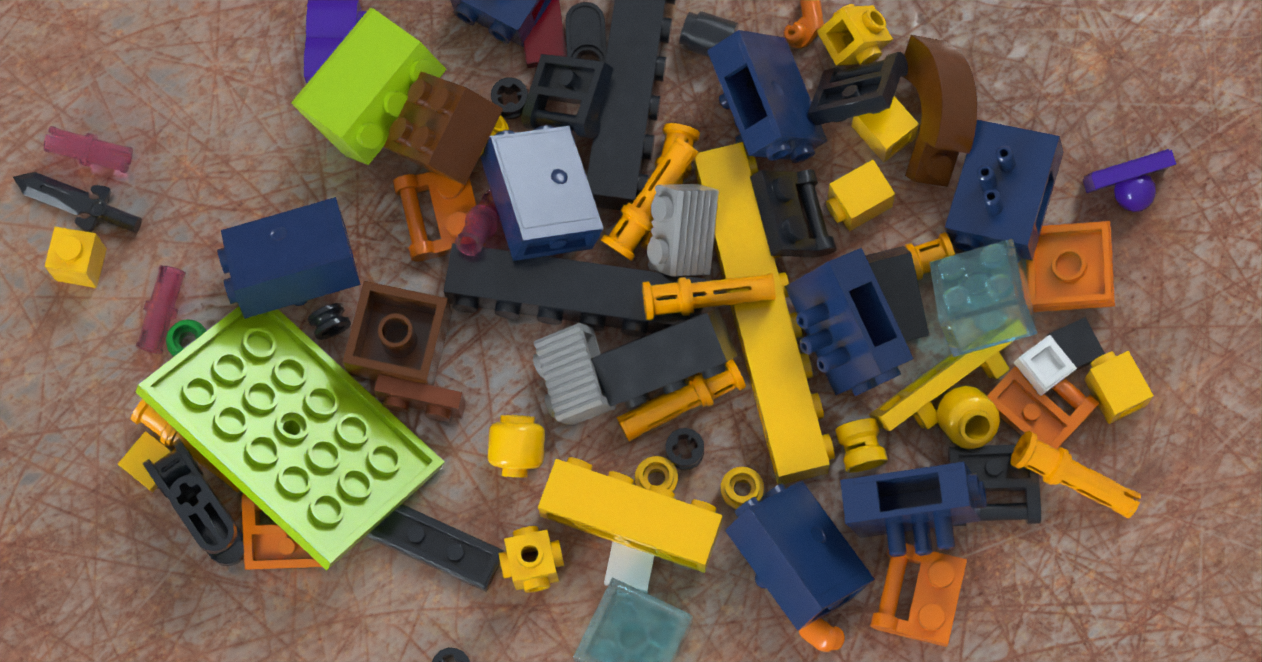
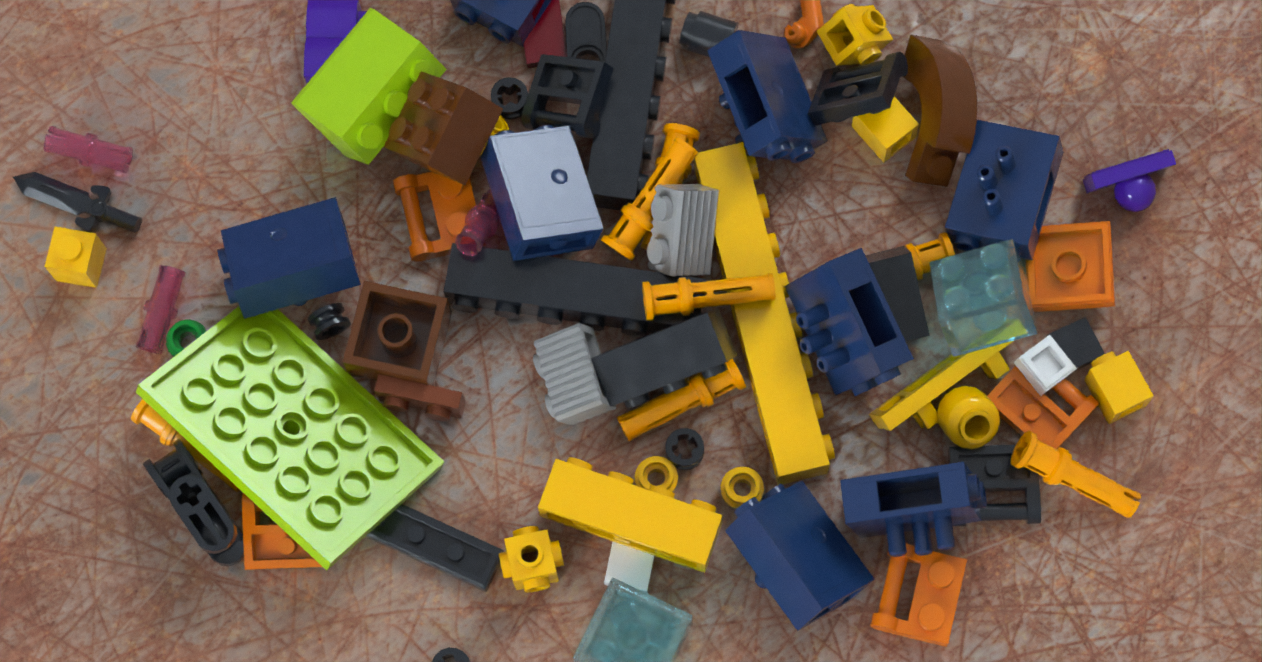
yellow tile [118,431,171,493] -> none
yellow head [487,415,545,478] -> none
black plate [750,169,837,257] -> none
orange arm [798,618,845,652] -> none
yellow brick [826,159,895,232] -> none
yellow wheel [835,418,888,473] -> none

